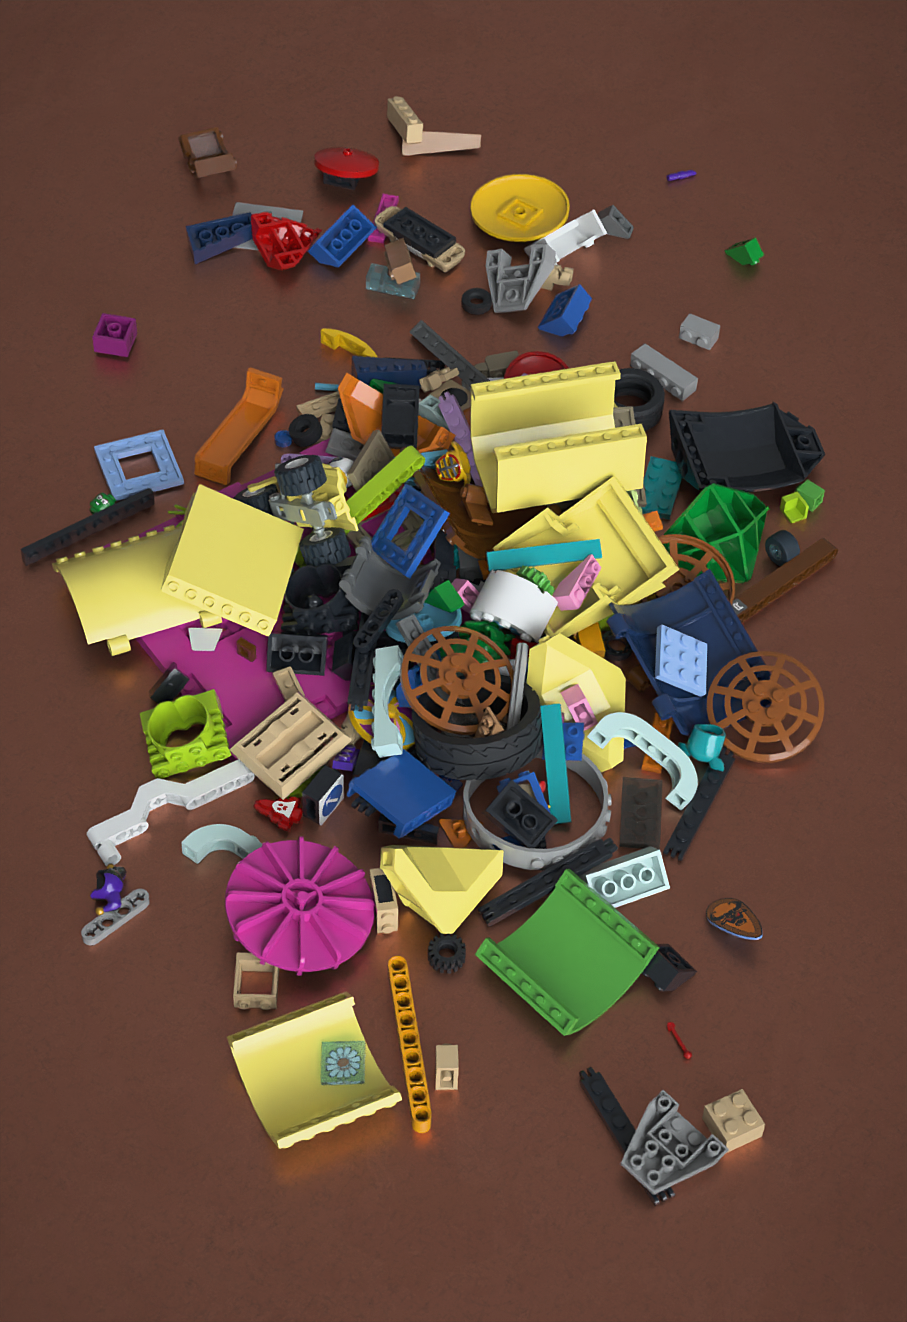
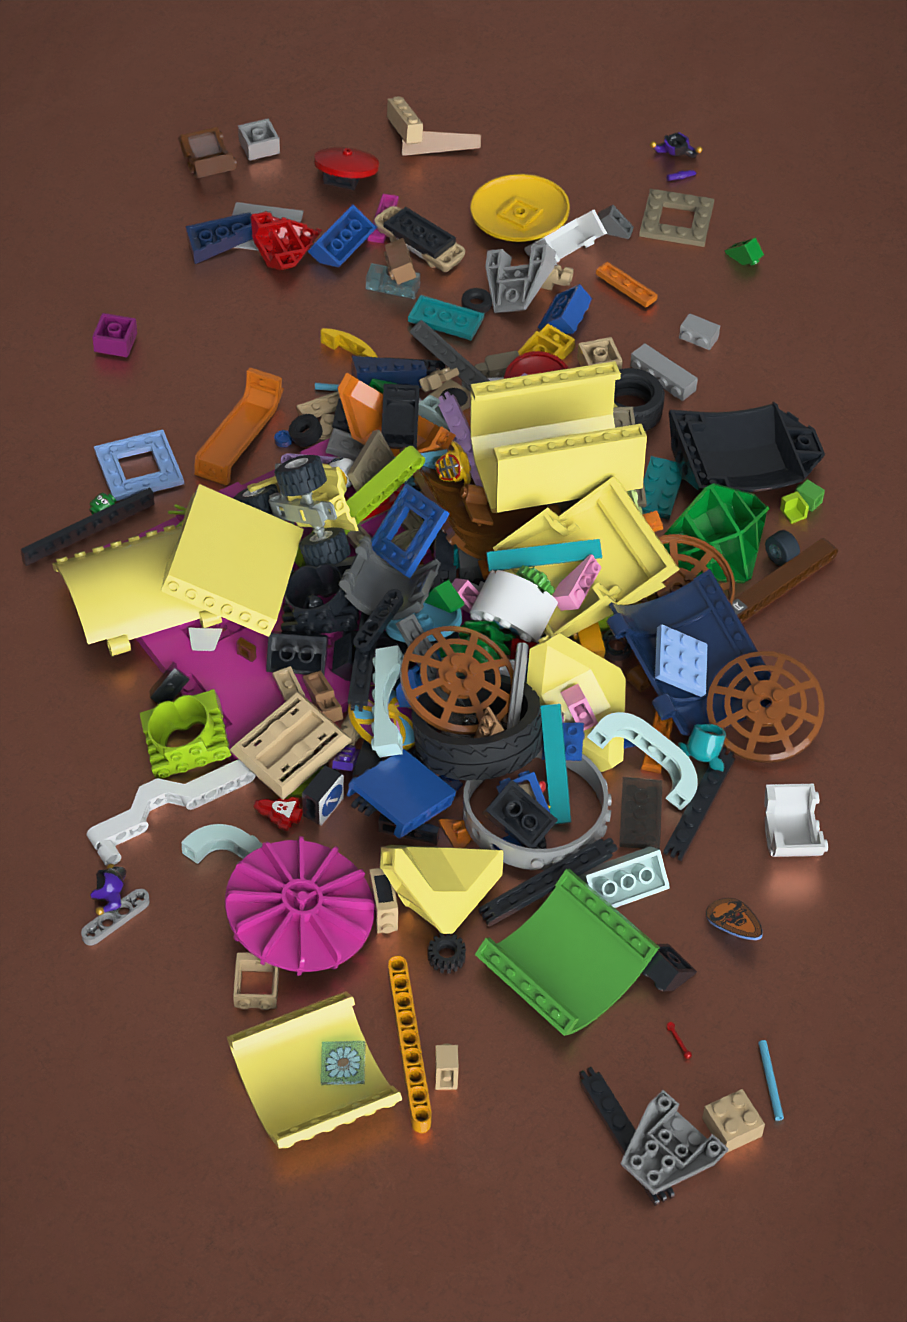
none -> light grey brick [238,118,280,161]
none -> medium nougat slope [303,671,343,722]
none -> teal plate [408,295,484,341]
none -> yellow slope [518,324,576,360]
none -> tan brick [577,337,623,369]
none -> orange plate [596,261,658,308]
none -> dark tan plate [639,189,714,247]
none -> piece [650,132,702,158]
none -> medium azure piece [758,1040,784,1121]
none -> white cylinder [764,784,828,857]

